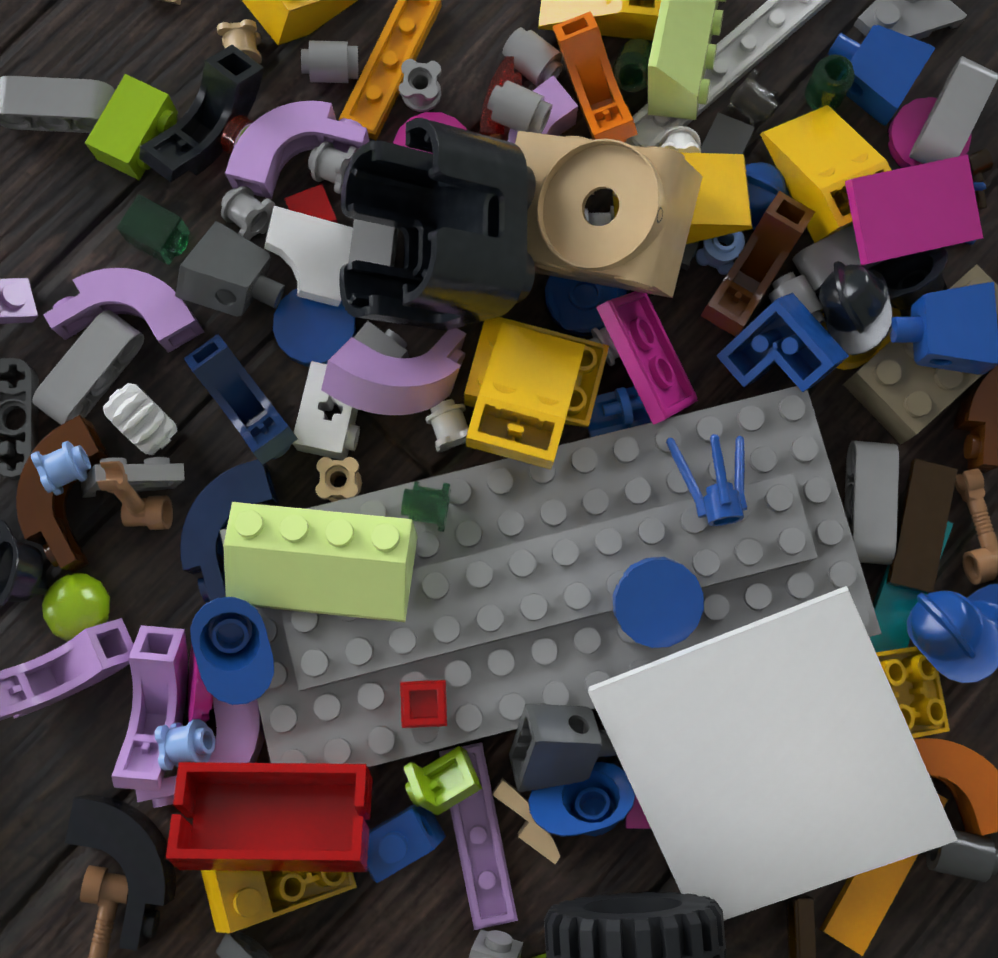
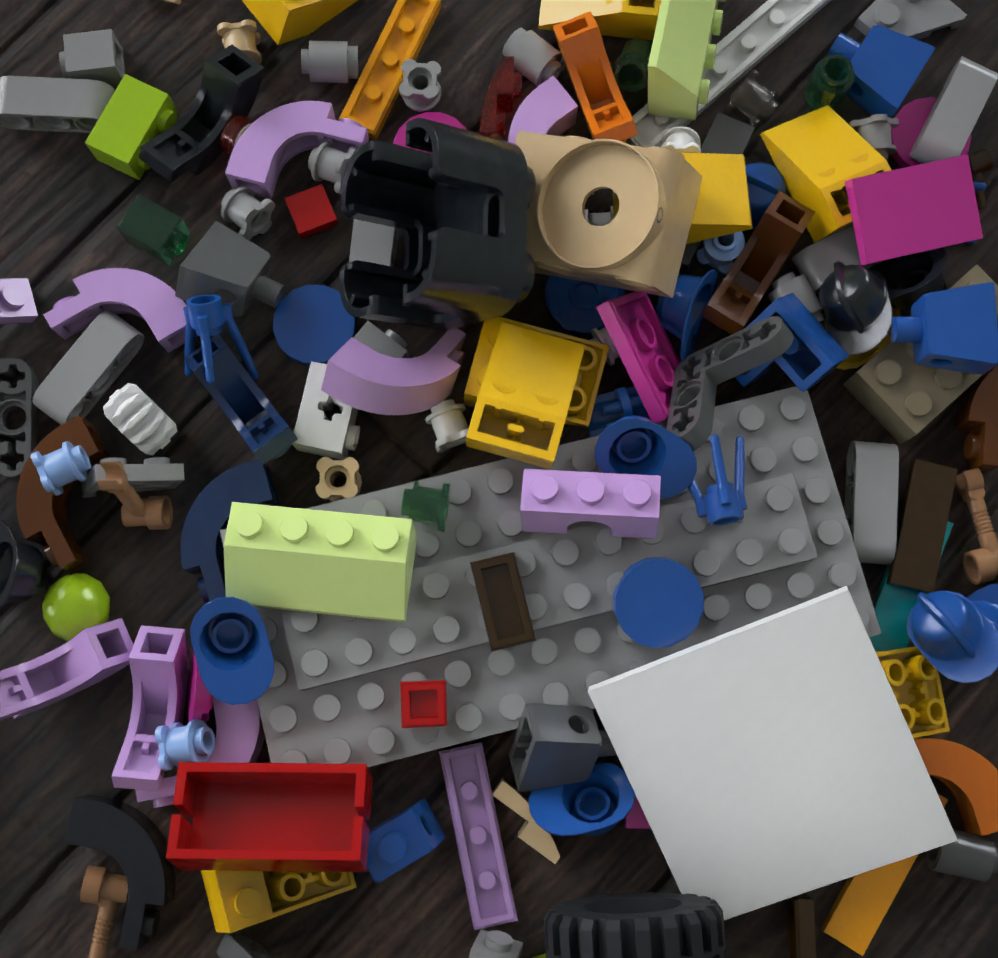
white tile [264,206,353,307] -> none
lime bracket [404,746,482,815] -> none
light grey brick [487,80,552,134] -> none
none -> light grey brick [59,29,125,87]
none -> blue plant [183,294,259,384]
none -> dark brown tile [470,552,536,652]
none -> lavender arch [520,469,661,539]
none -> blue piece [594,415,697,499]
none -> blue piece [656,269,718,362]
none -> dark grey beam [666,316,794,451]
none -> light grey brick [849,114,899,161]

